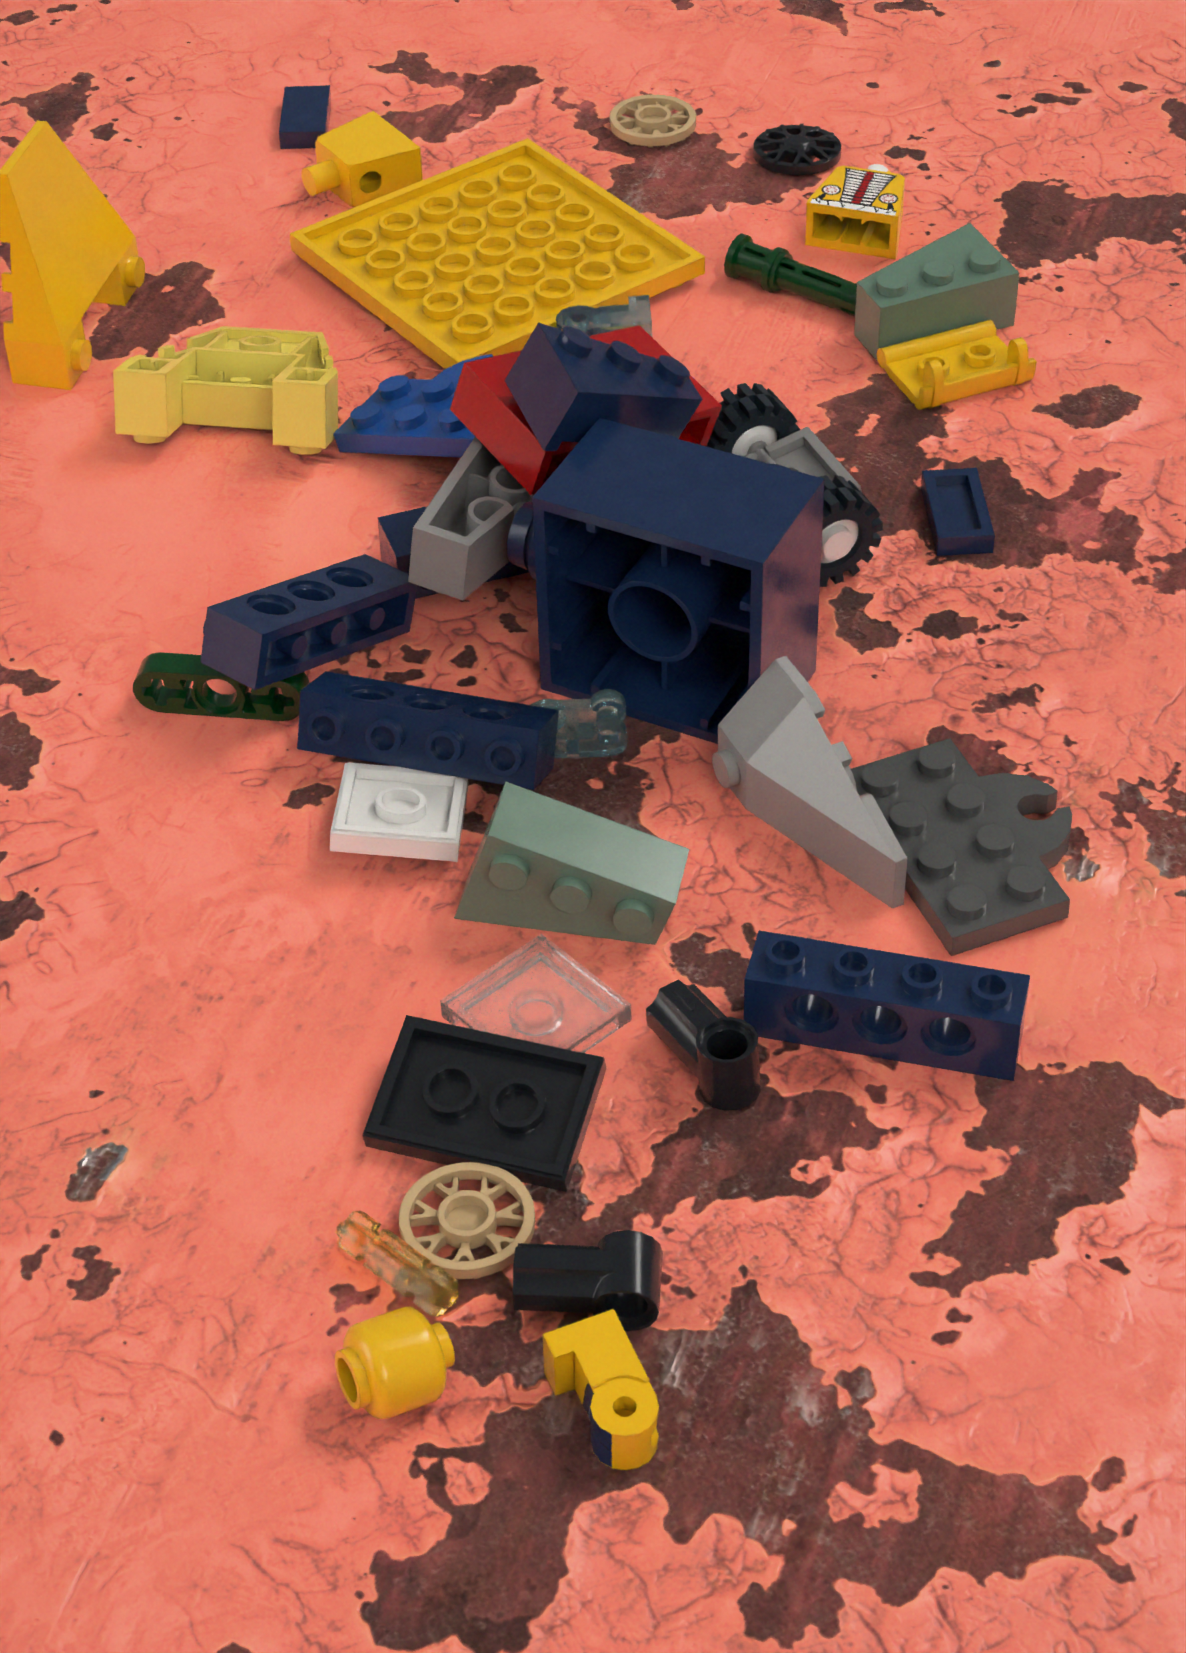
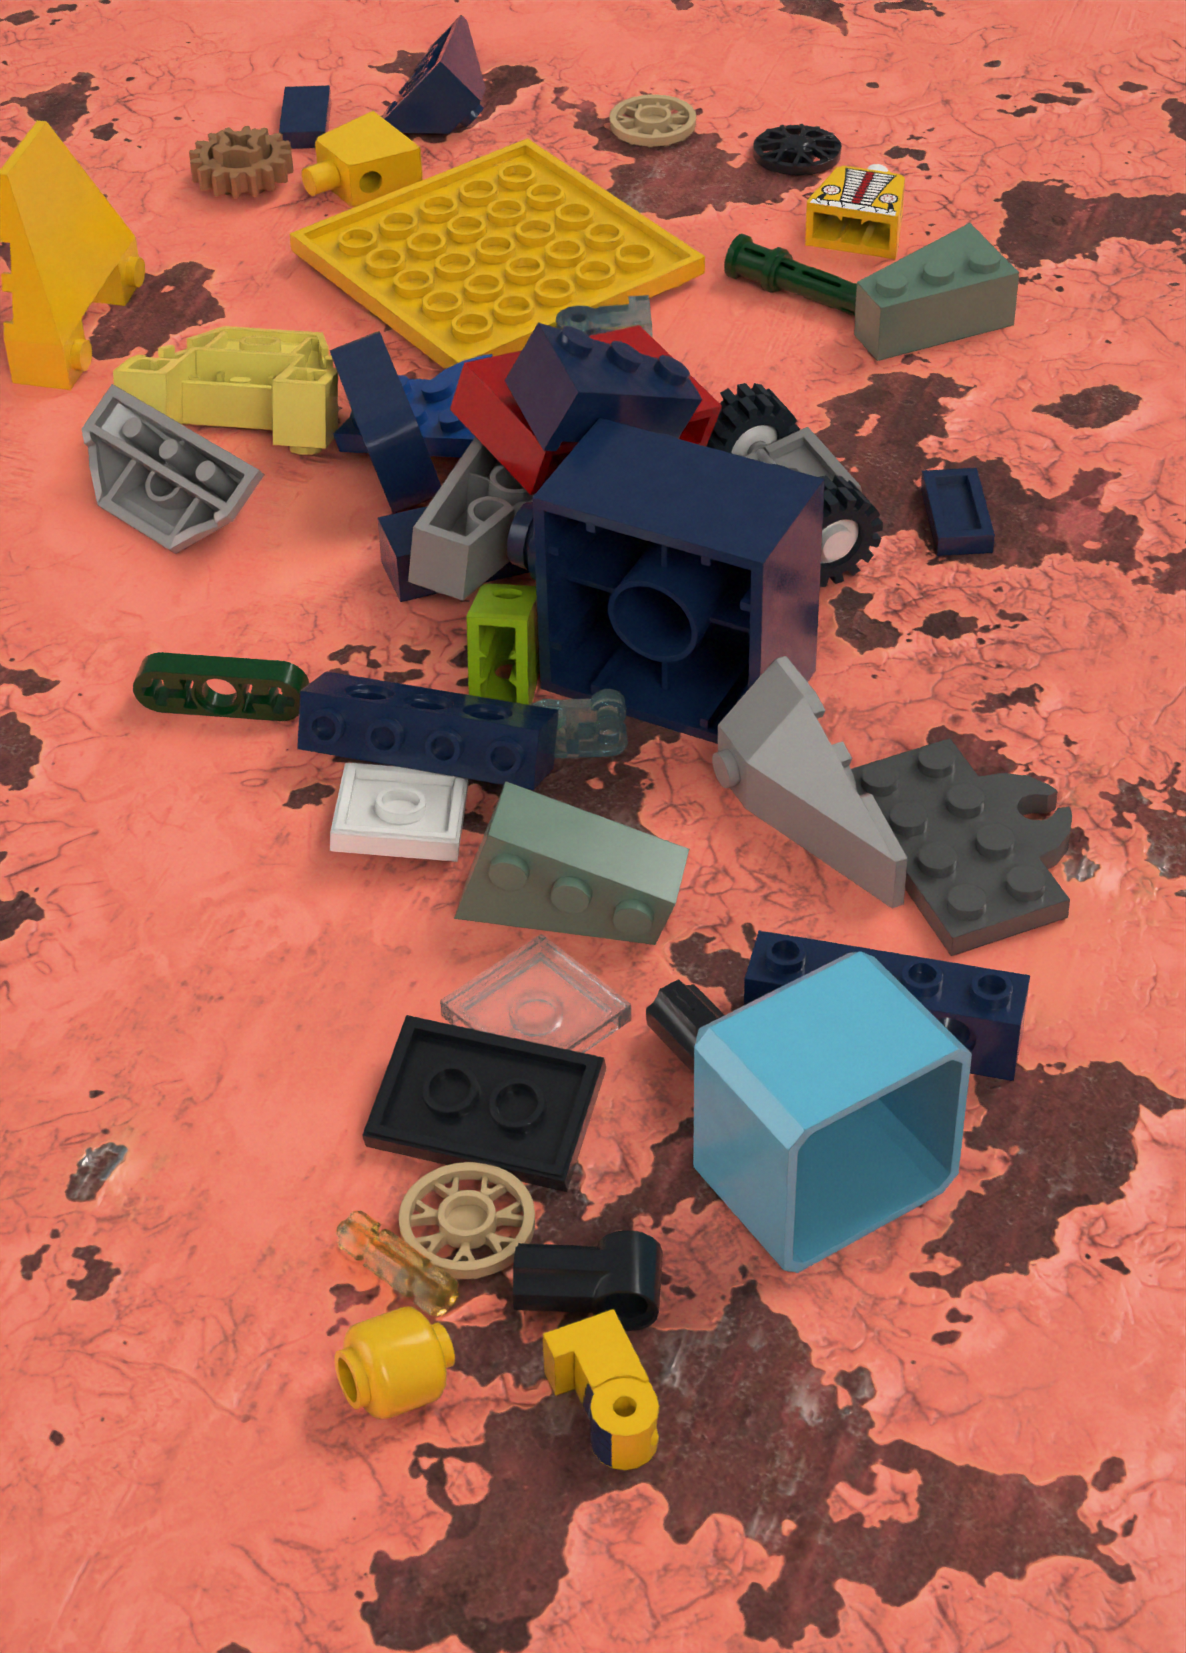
dark blue brick [200,554,417,690] -> none
yellow piece [877,320,1037,410] -> none
none -> light grey wedge [81,384,265,554]
none -> medium nougat gear [189,126,294,198]
none -> dark blue beam [330,331,441,514]
none -> dark blue wedge [382,15,486,134]
none -> lime torso [466,583,540,705]
none -> medium azure plate [693,951,972,1273]

